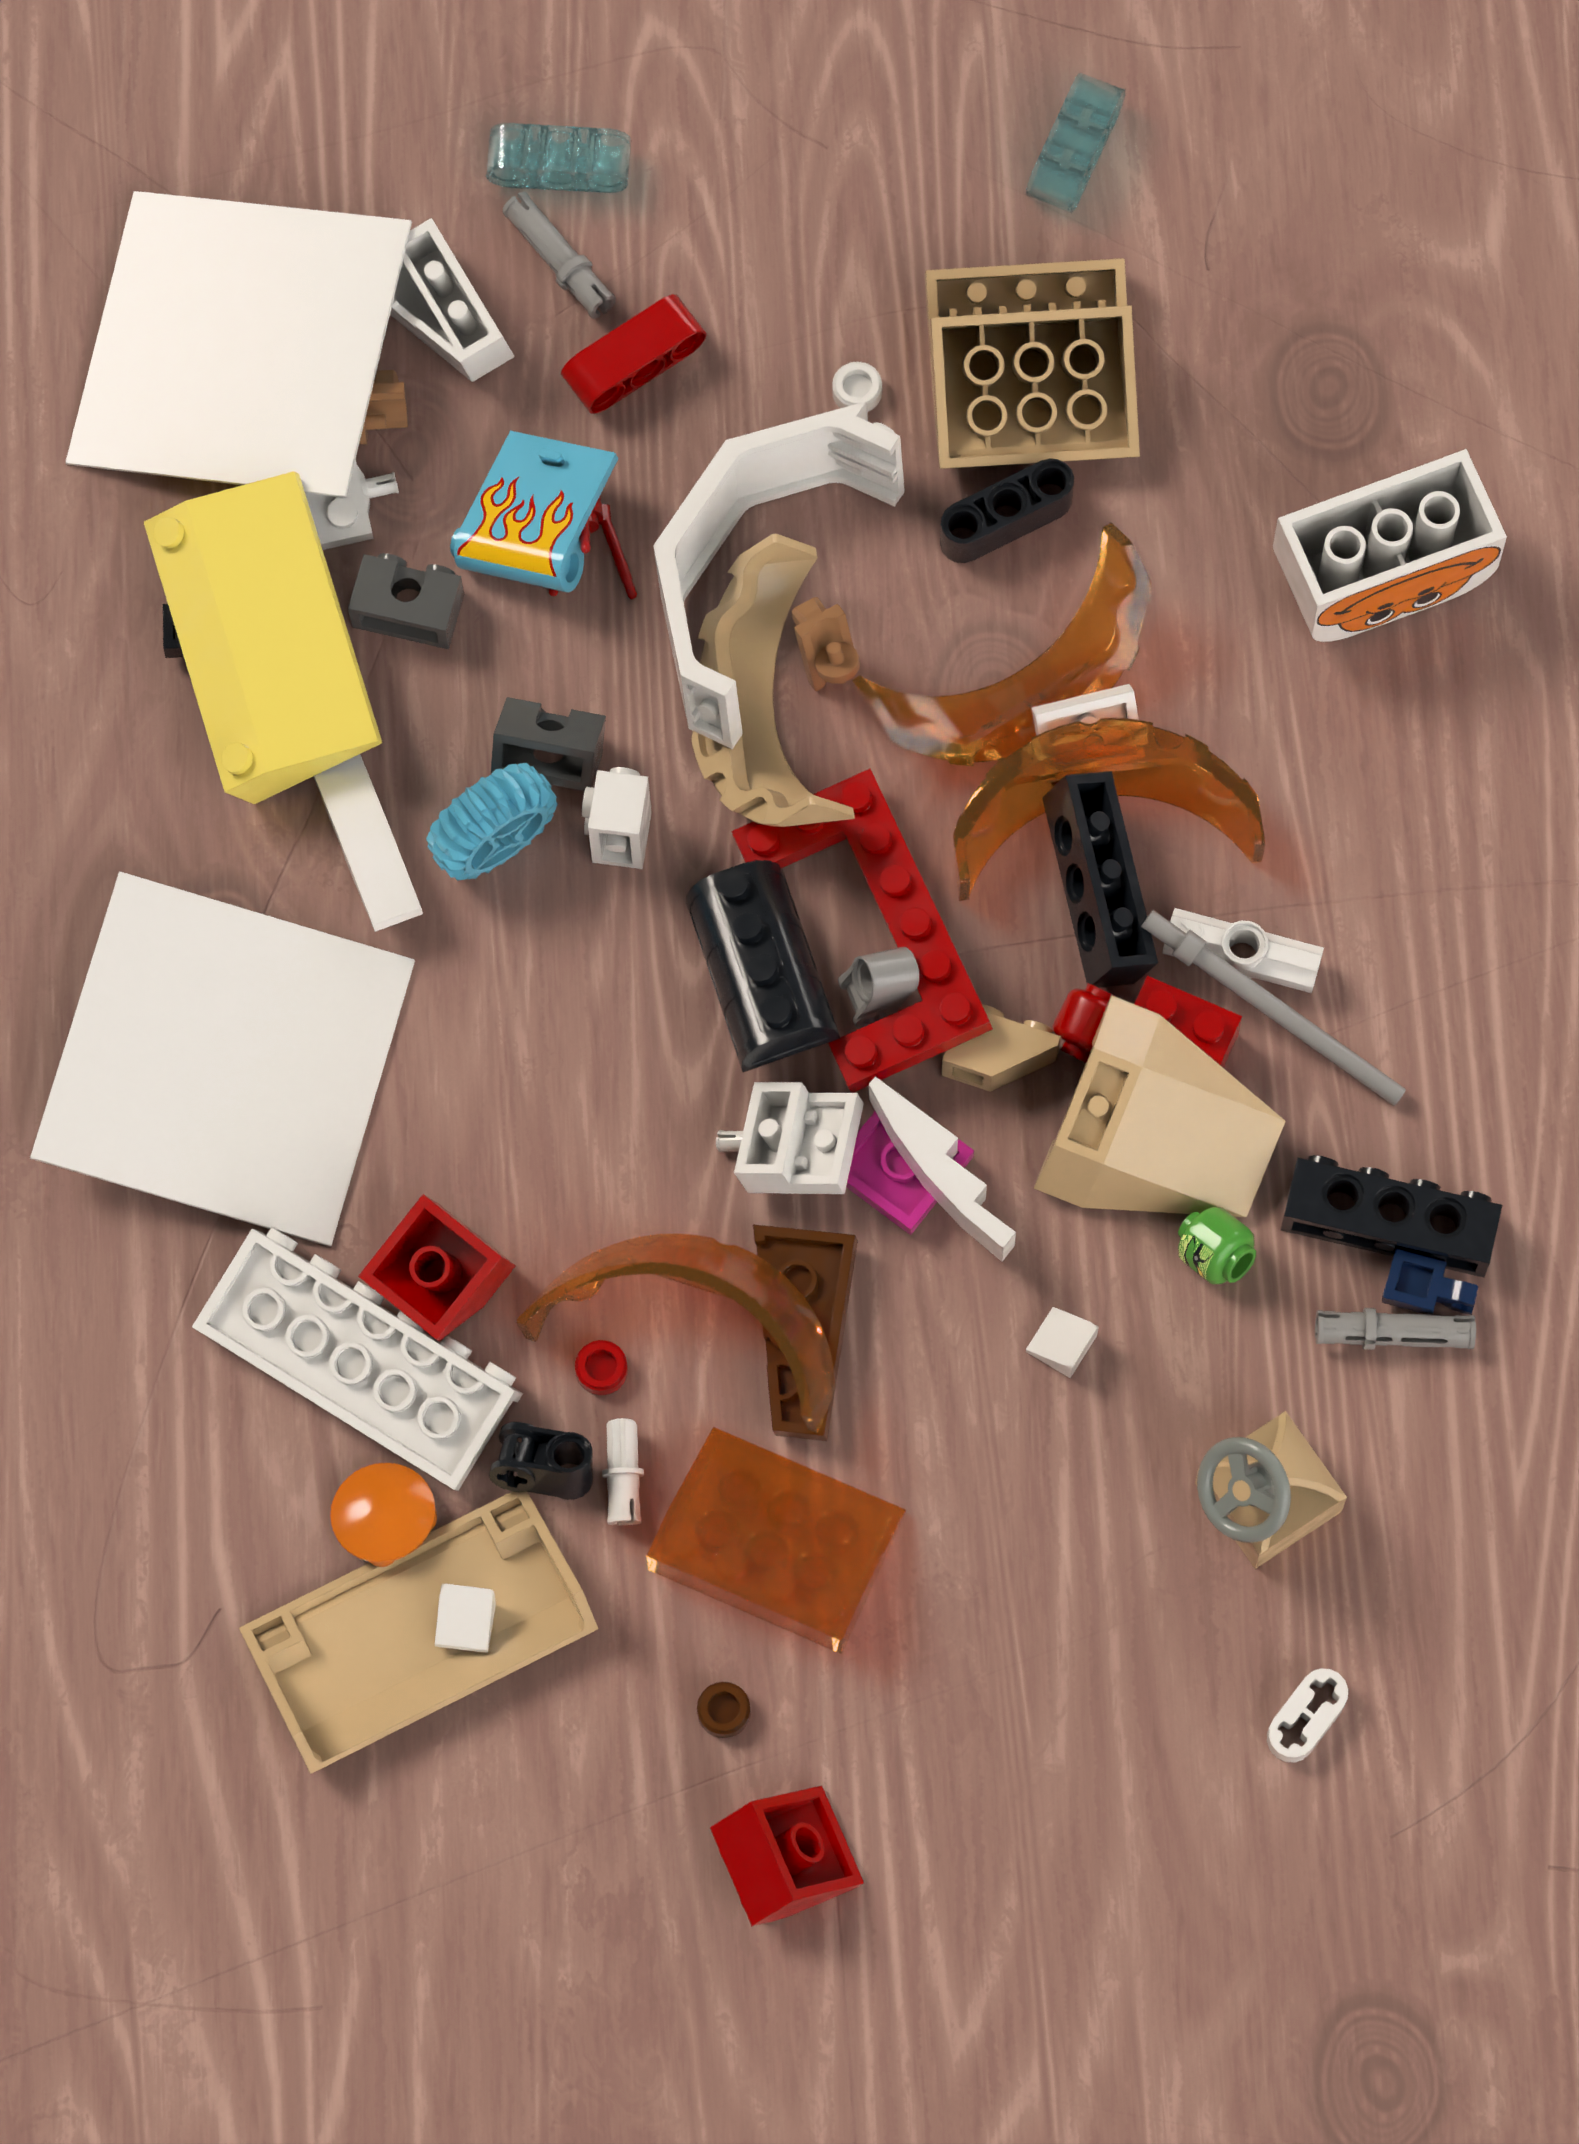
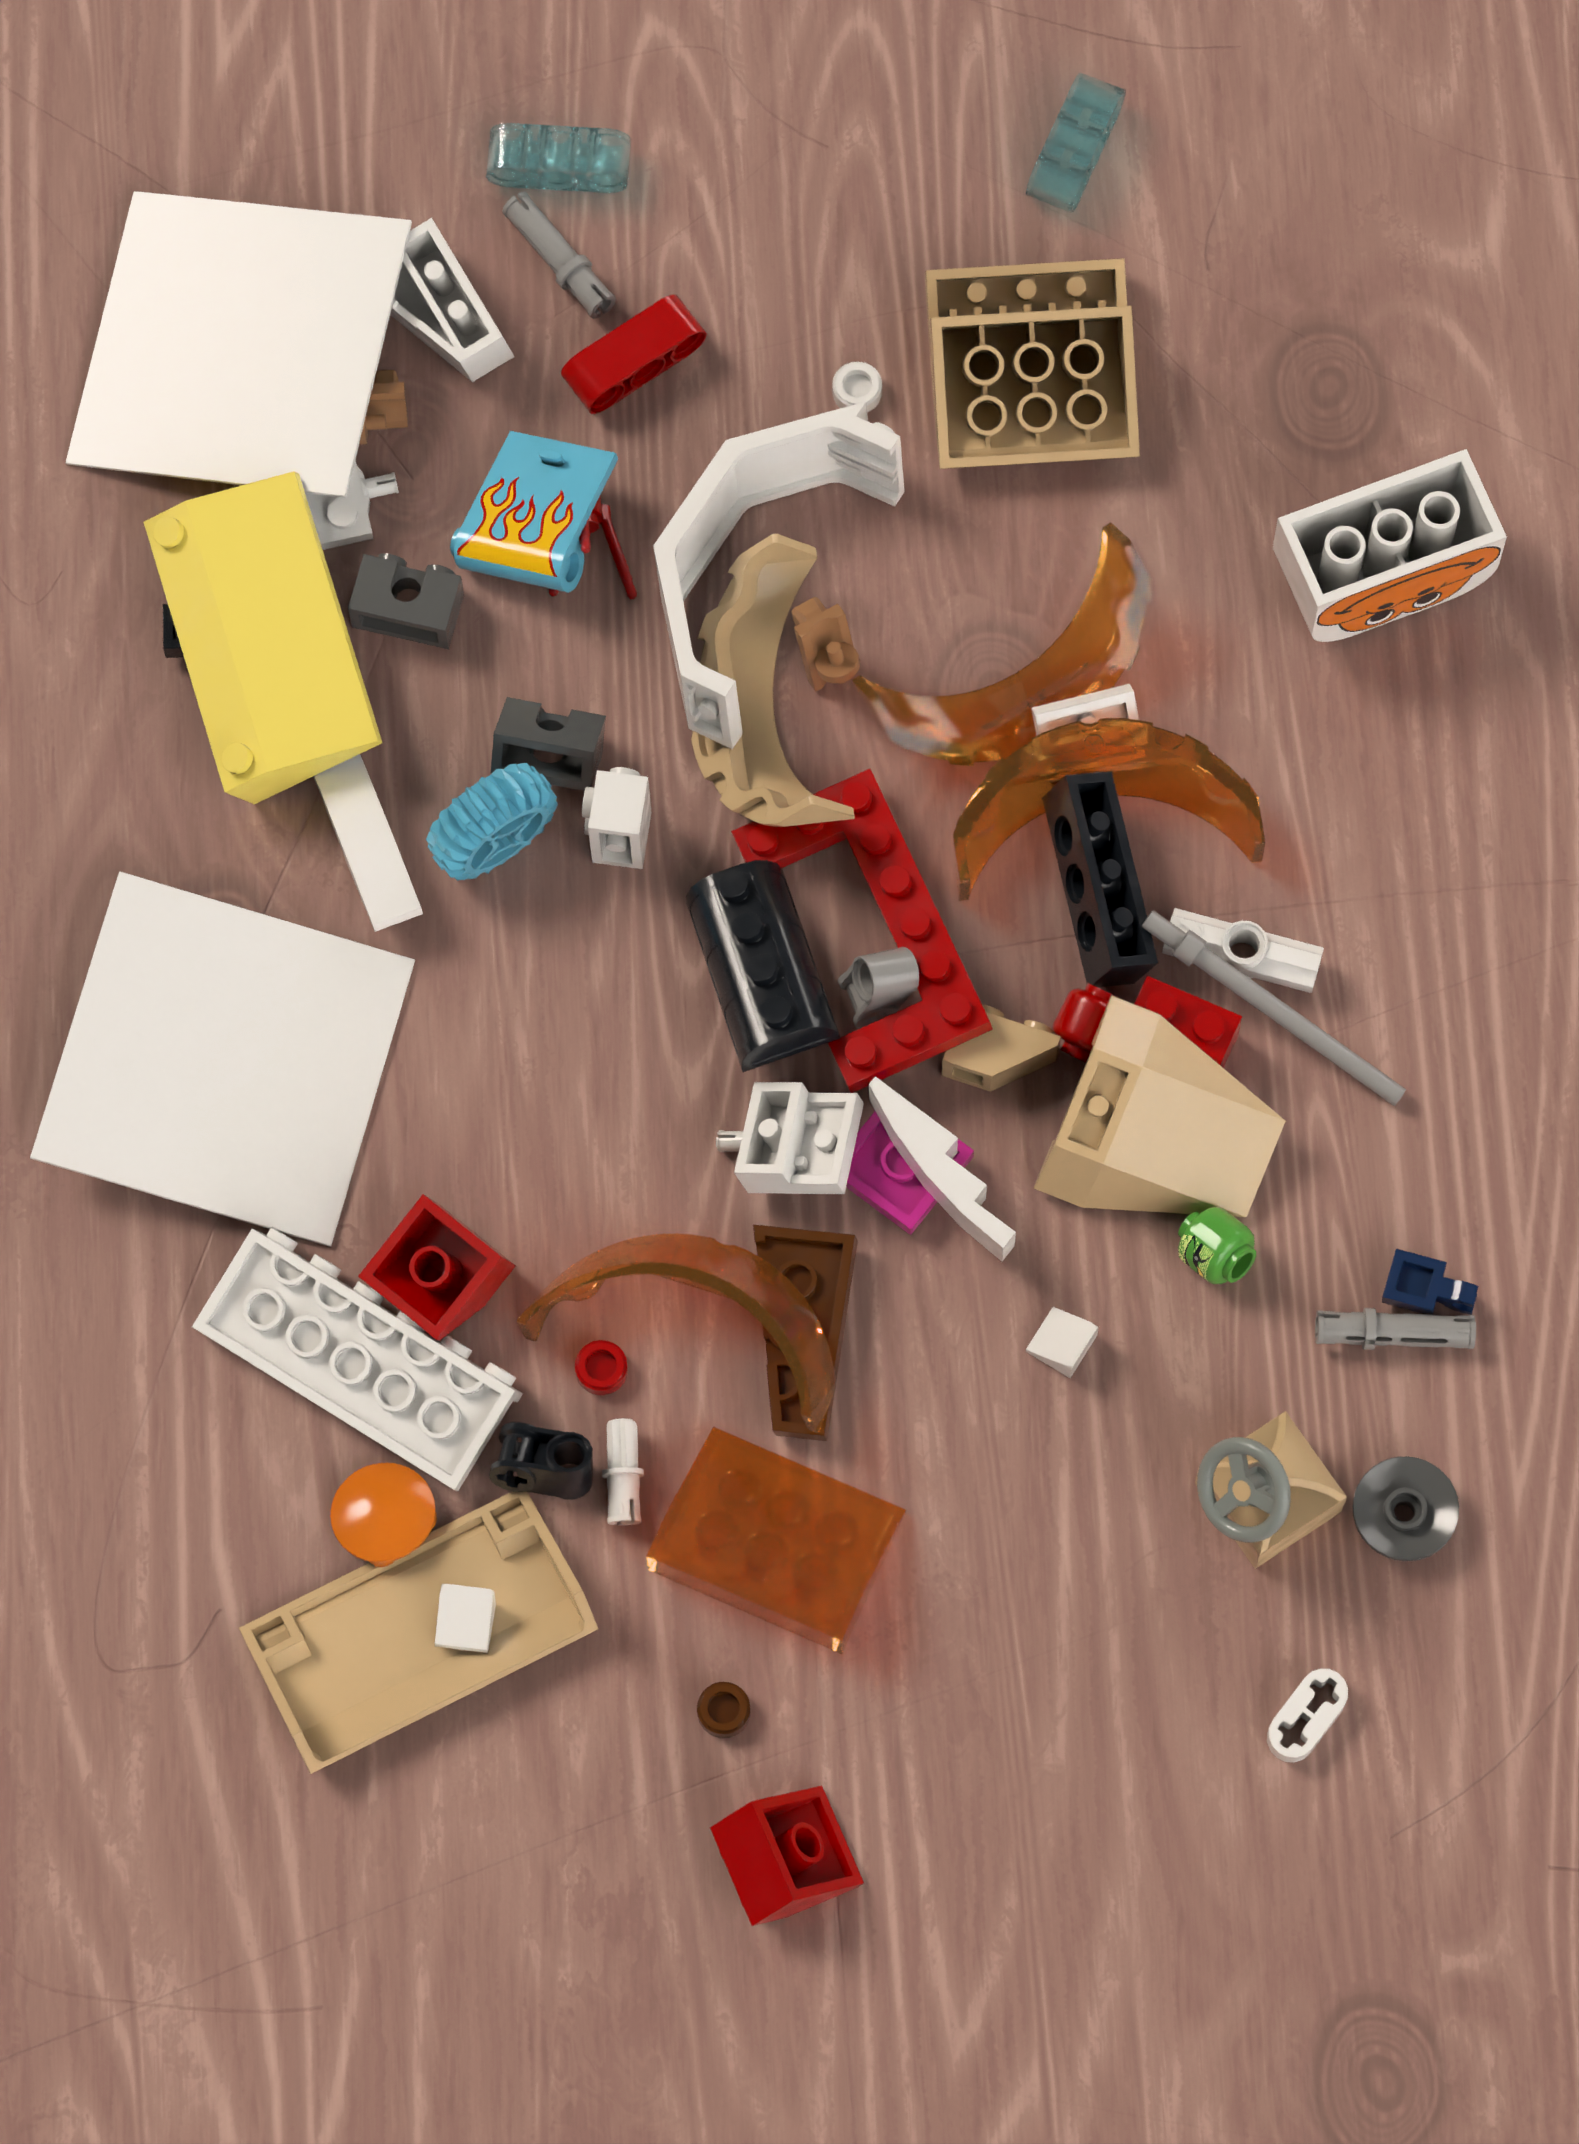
black beam [940,458,1074,563] -> none
black brick [1281,1155,1502,1278] -> none
none -> dark grey dish [1353,1456,1459,1561]

